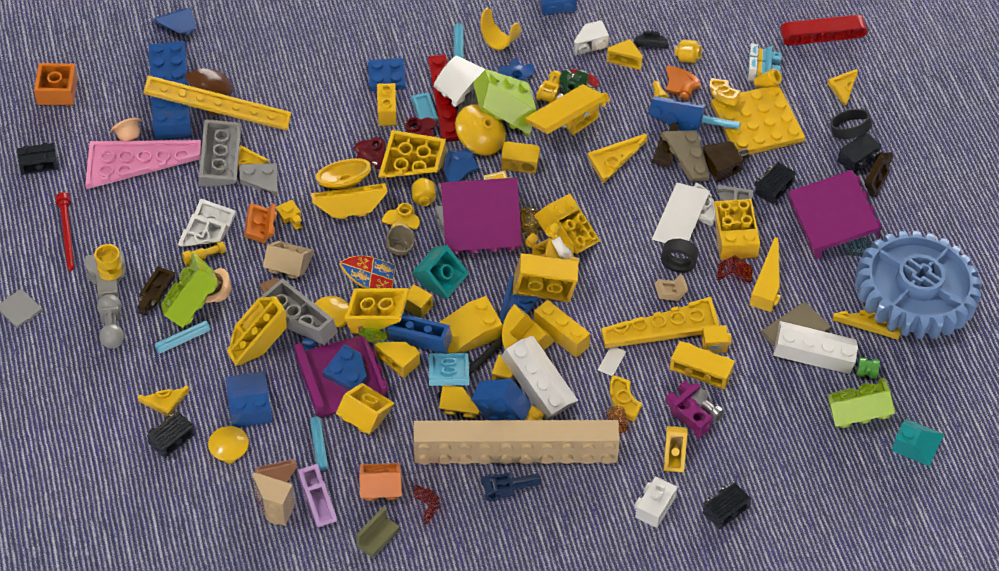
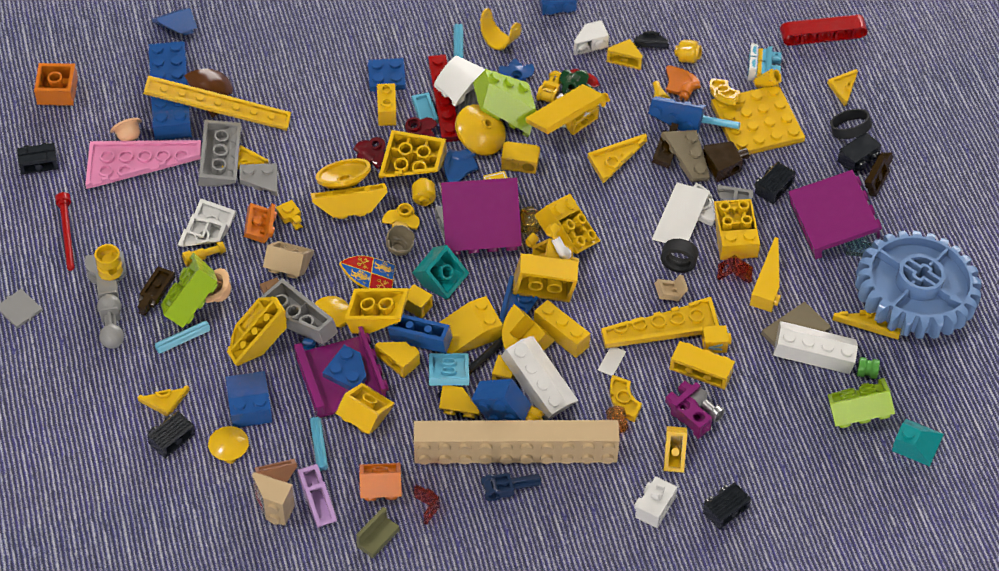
clear neon green plate [359,327,387,343] -> none

